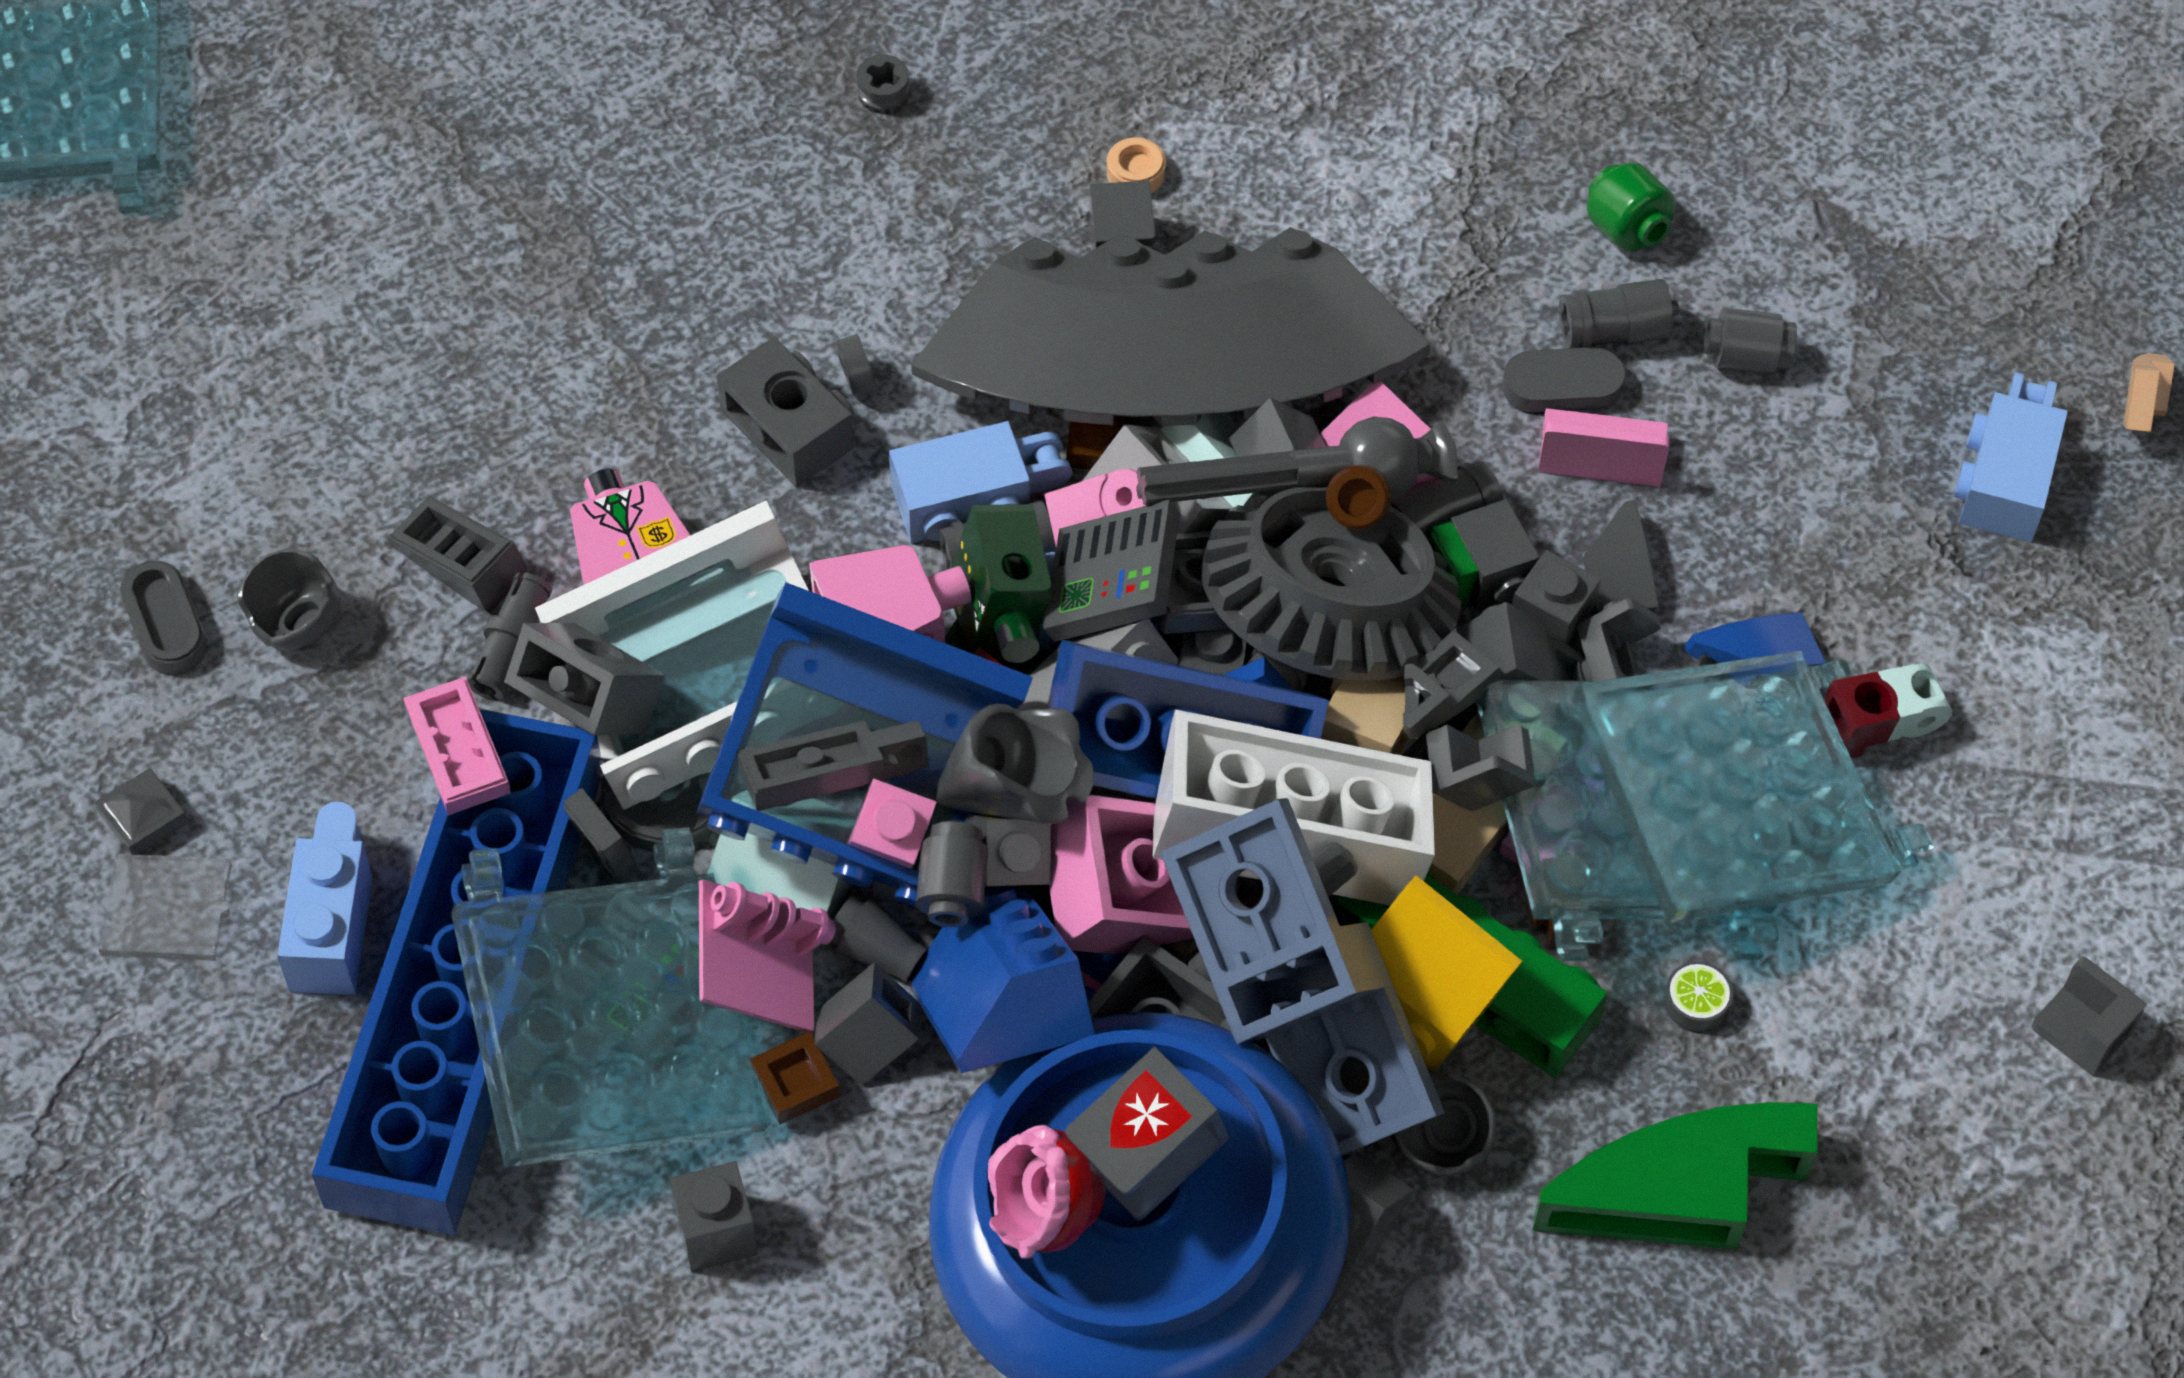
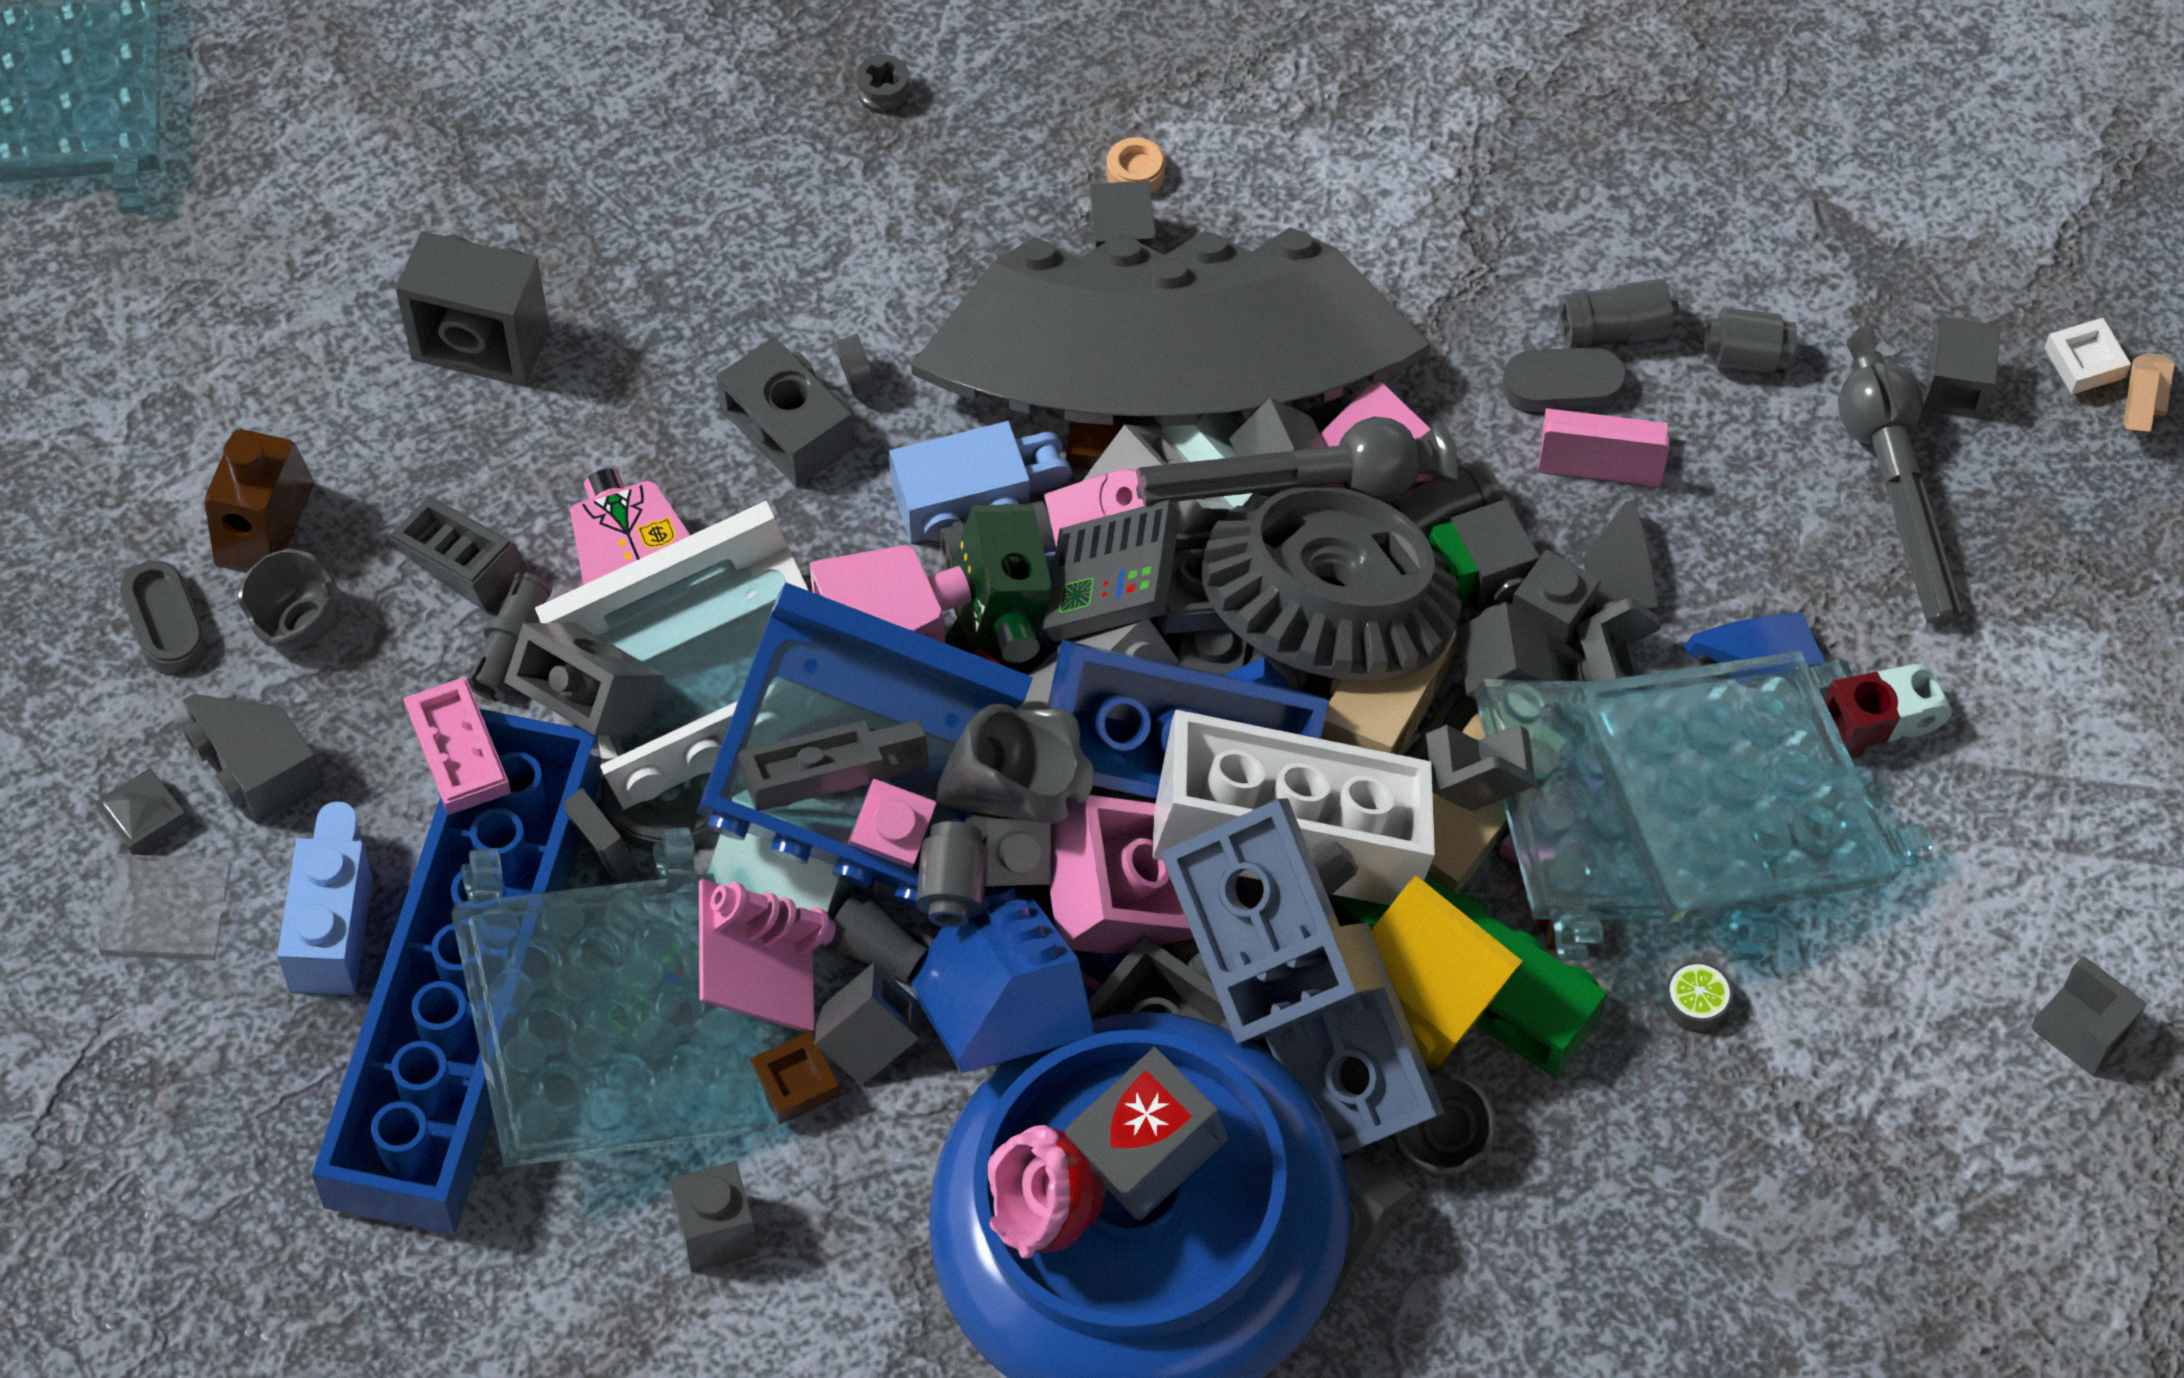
reddish brown tile [1326,465,1392,530] -> none
dark grey slope [1403,630,1501,739] -> none
green slope [1533,1102,1818,1250] -> none
green head [1586,163,1676,251] -> none
light blue brick [1953,372,2068,543] -> none
none -> dark grey slope [183,694,324,824]
none -> reddish brown torso [205,429,314,573]
none -> dark grey brick [396,231,550,387]
none -> dark grey piece [1838,325,1963,627]
none -> dark grey panel [1924,317,2000,419]
none -> white plate [2044,318,2131,395]

